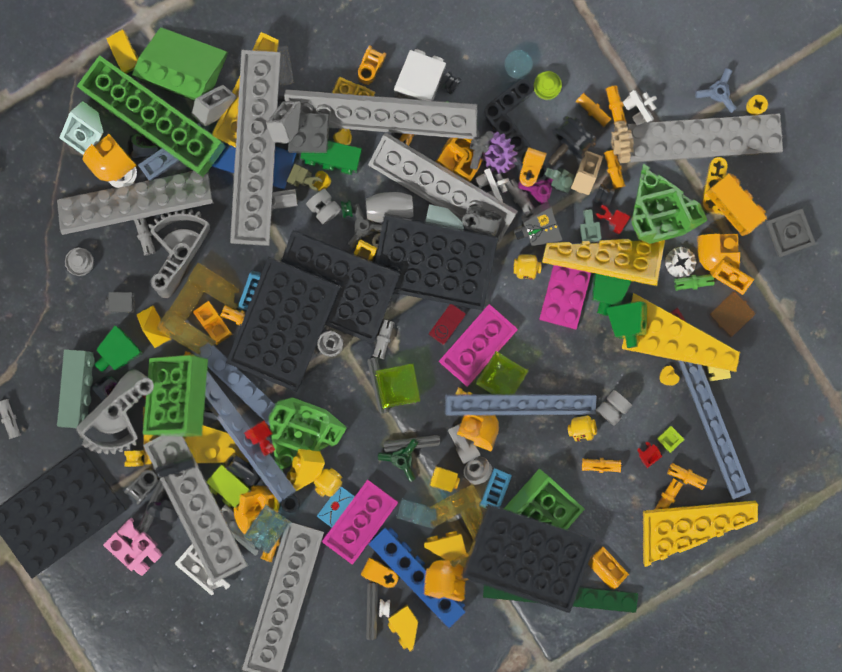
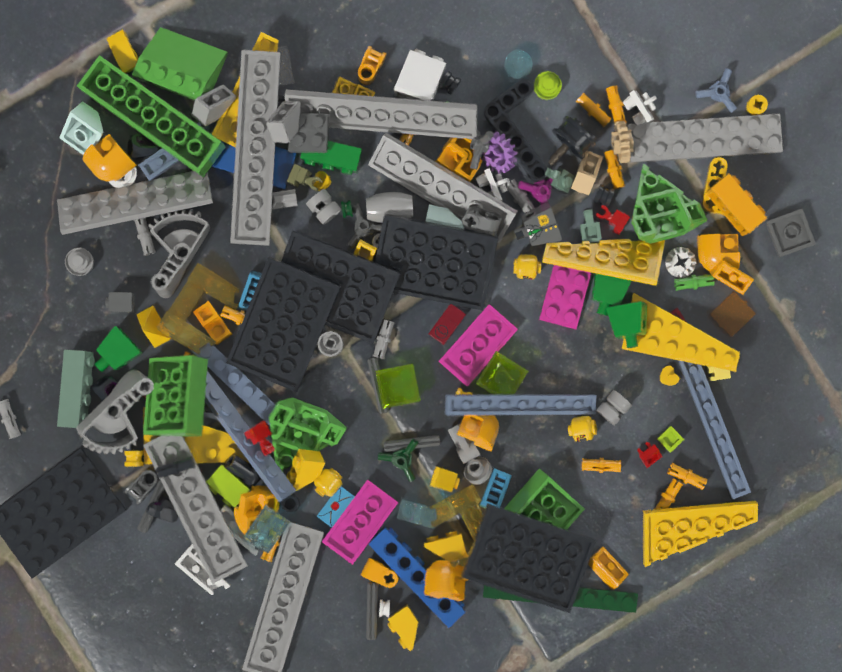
bright pink hips [103,518,162,576] -> none
yellow piece [333,128,352,145] -> none
light orange piece [520,147,547,187] -> none

